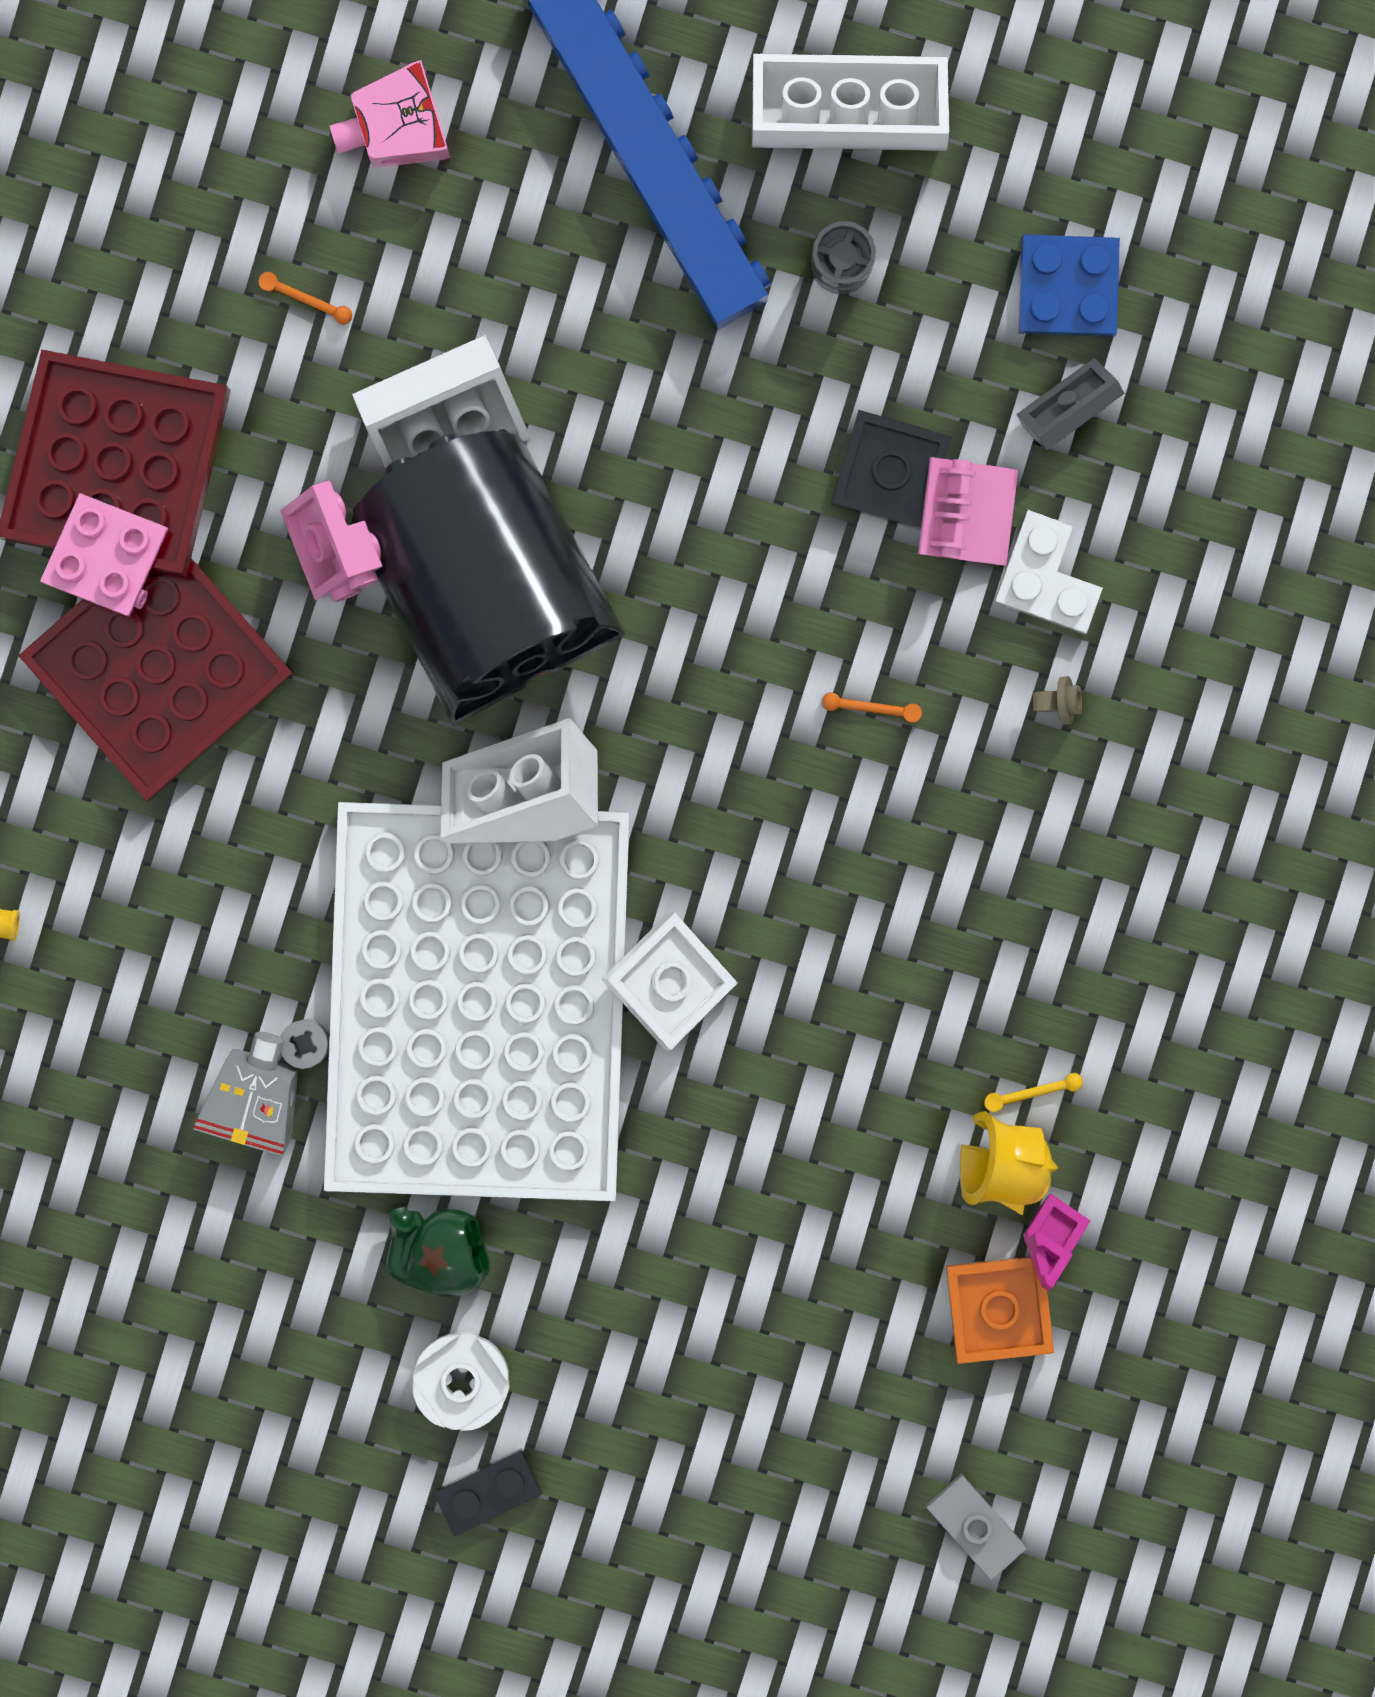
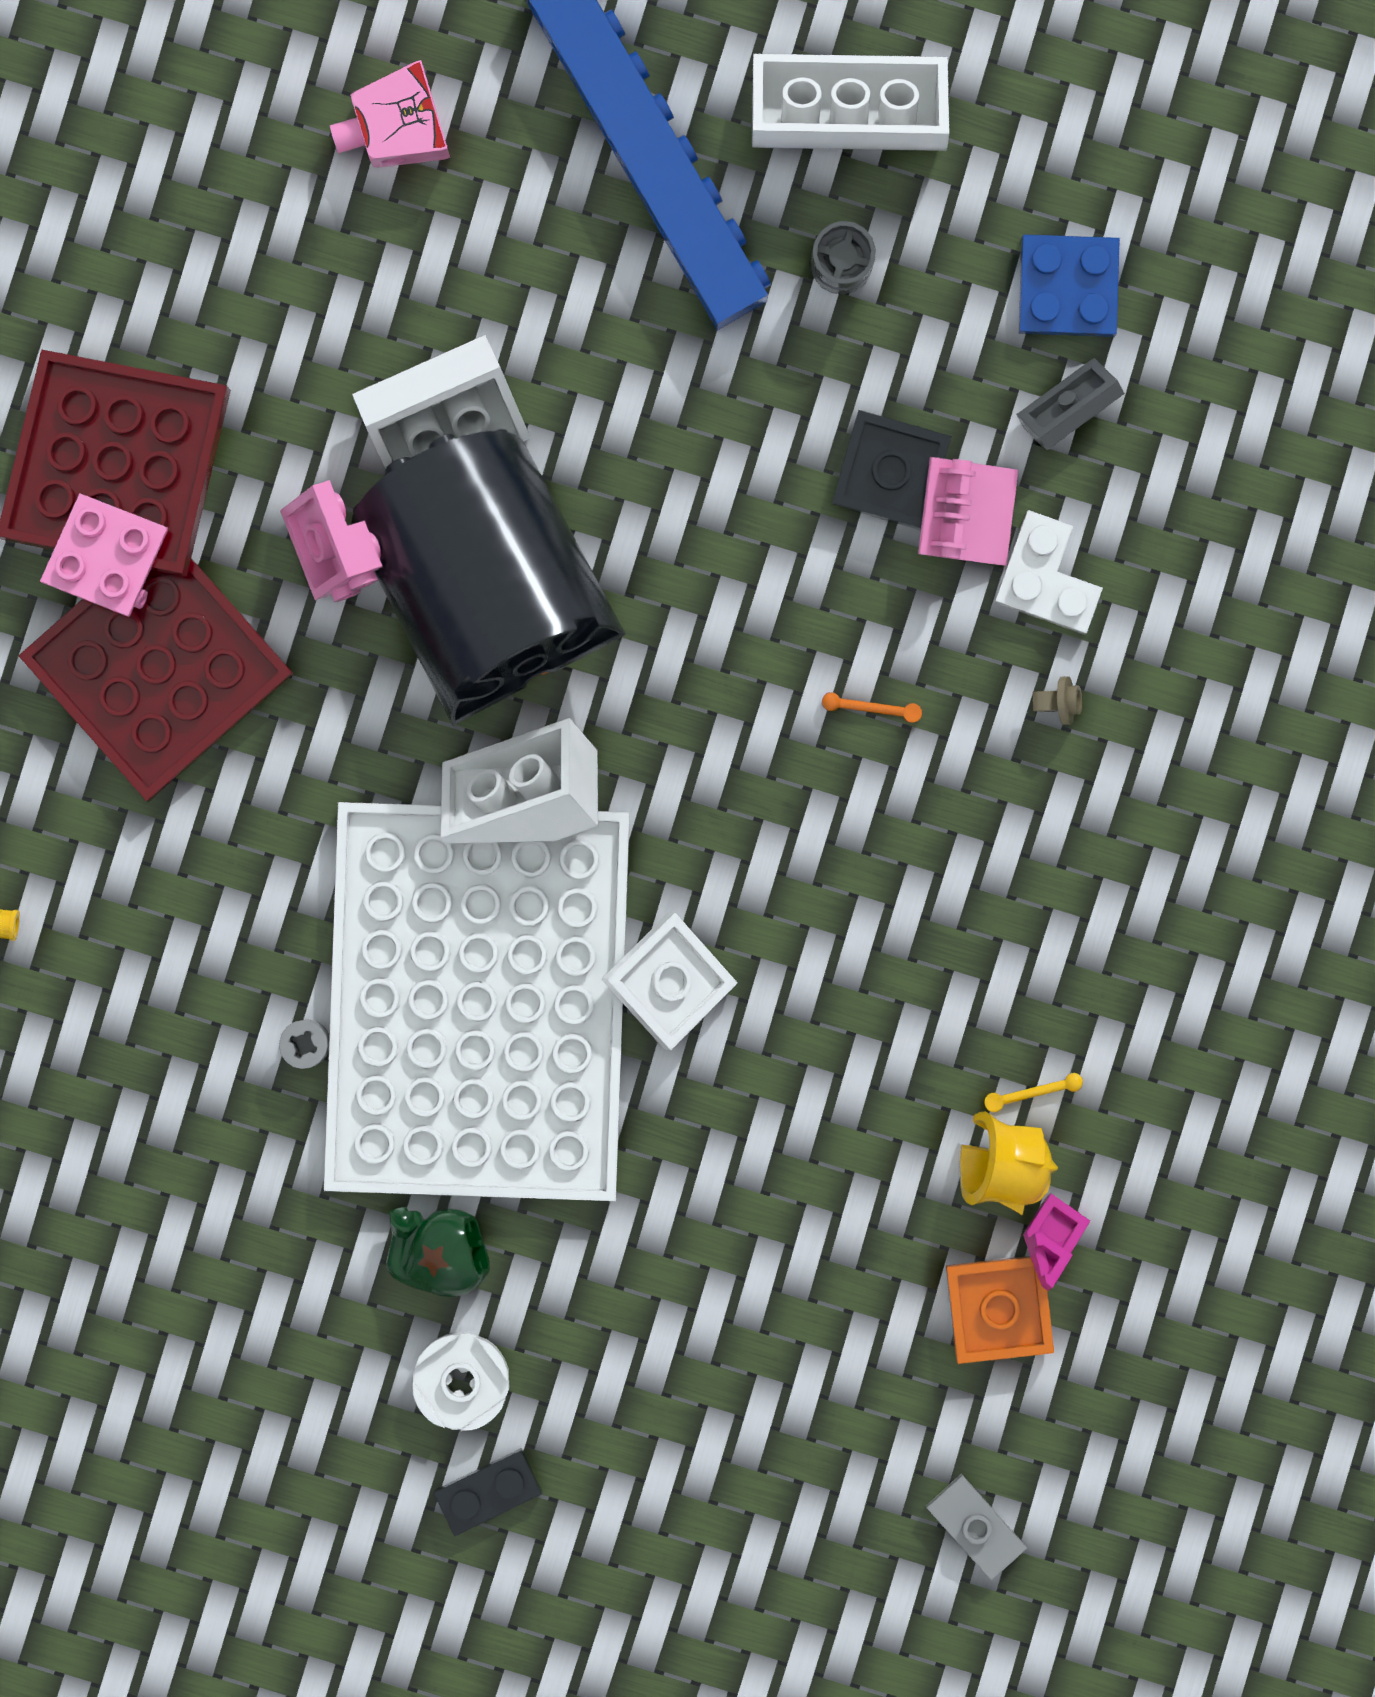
light grey torso [193,1032,298,1156] -> none
orange hinge [258,272,353,325] -> none

